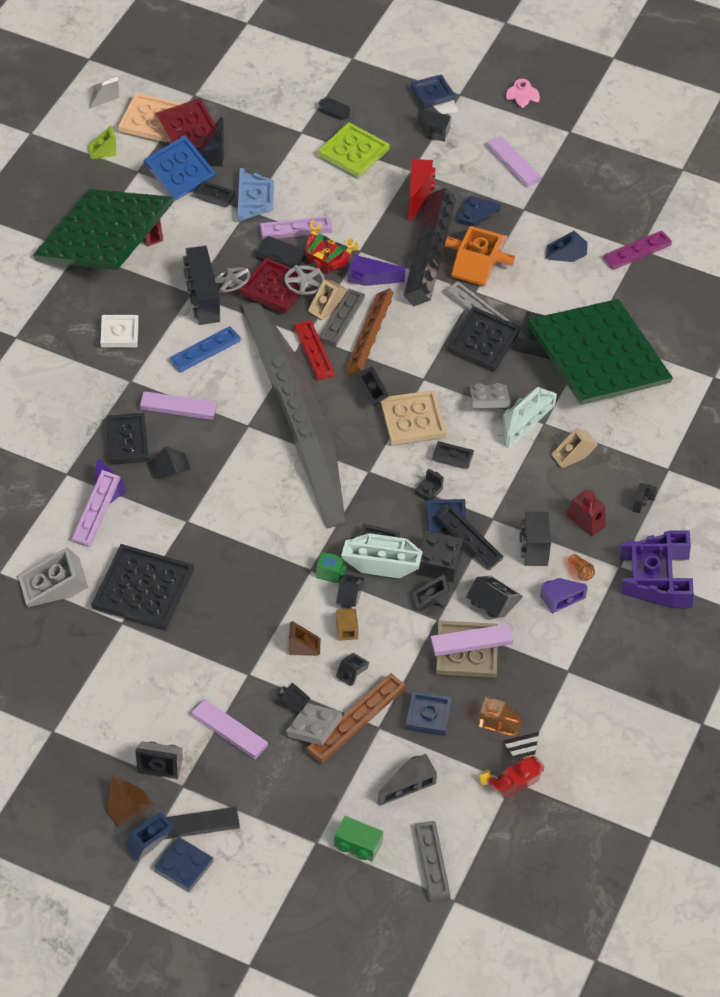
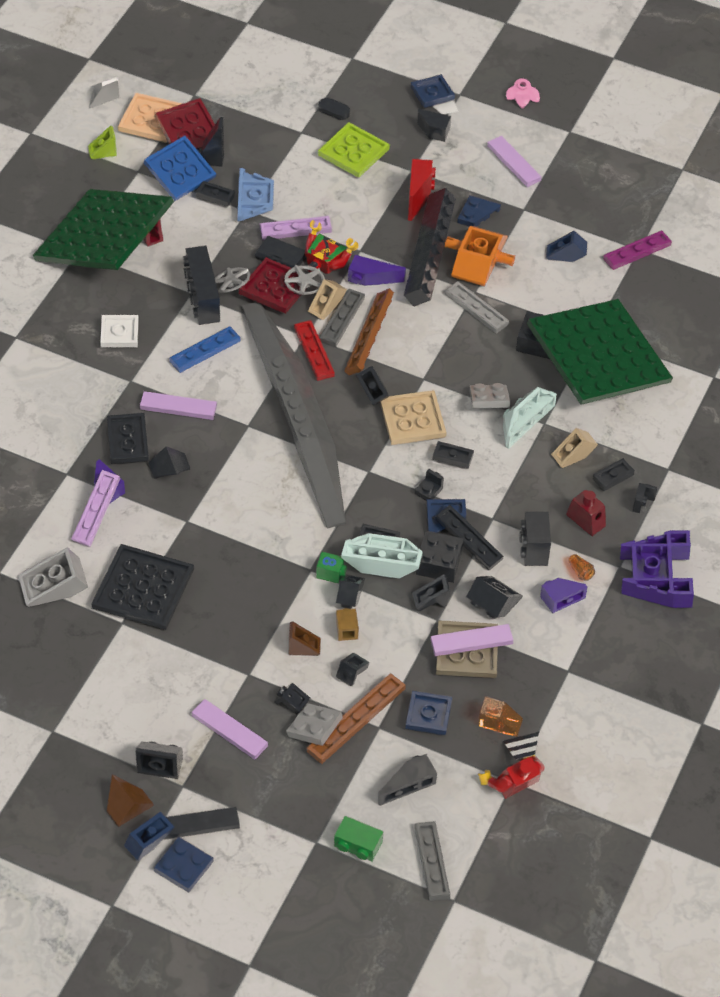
black plate [447,306,521,372] -> none
none -> black plate [592,458,635,491]

